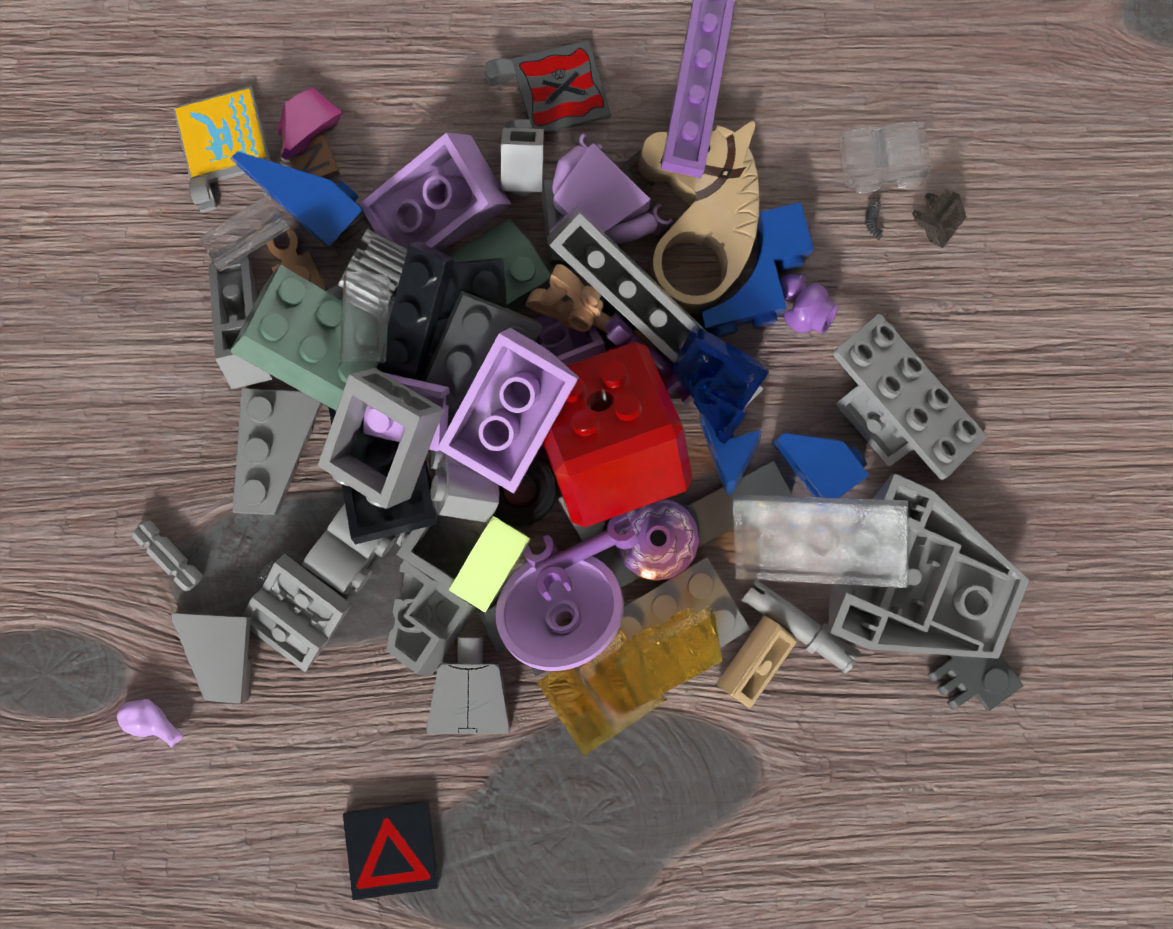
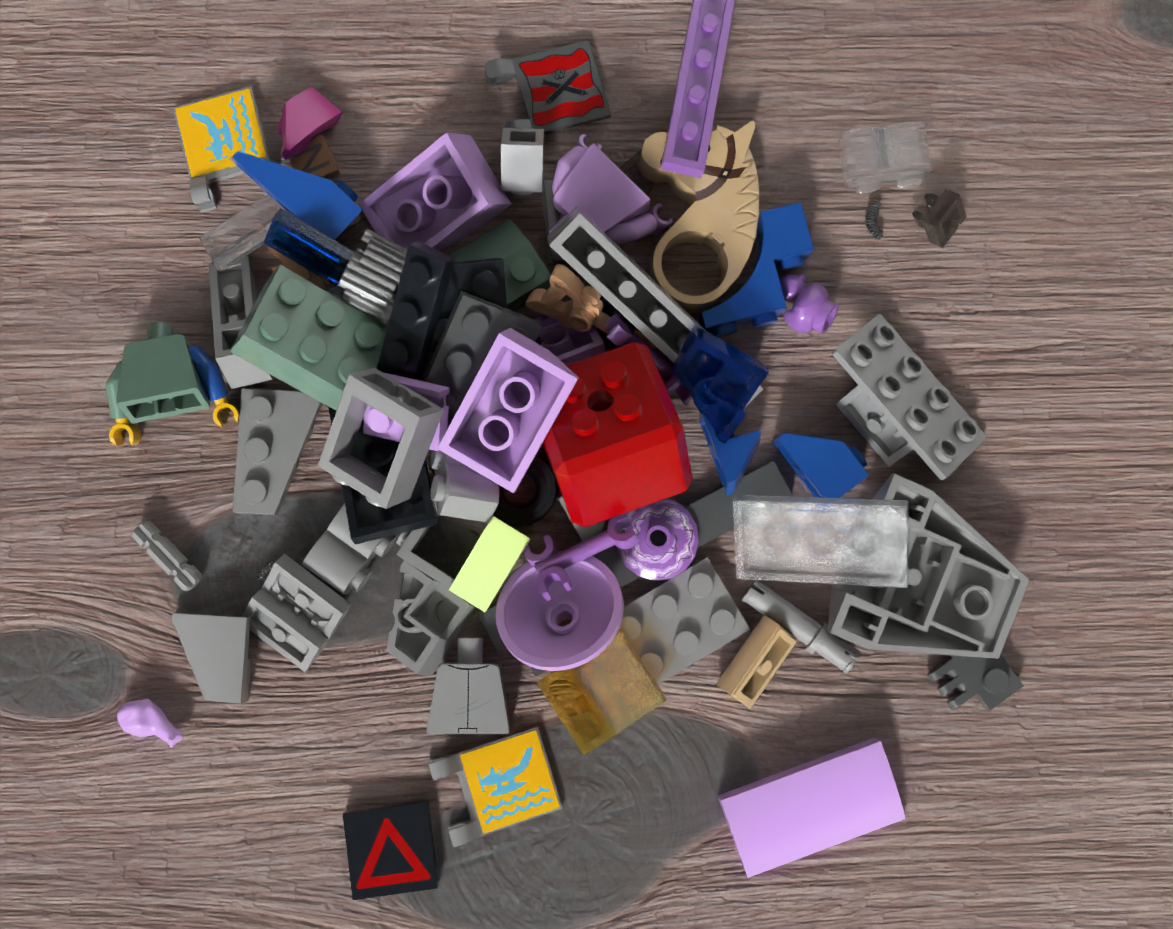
clear tile [340,271,390,364] -> none
clear yellow slope [613,605,722,707] -> none
none -> sand green torso [106,322,240,446]
none -> clear blue tile [263,208,354,286]
none -> flag [428,727,563,847]
none -> lavender slope [718,737,906,878]

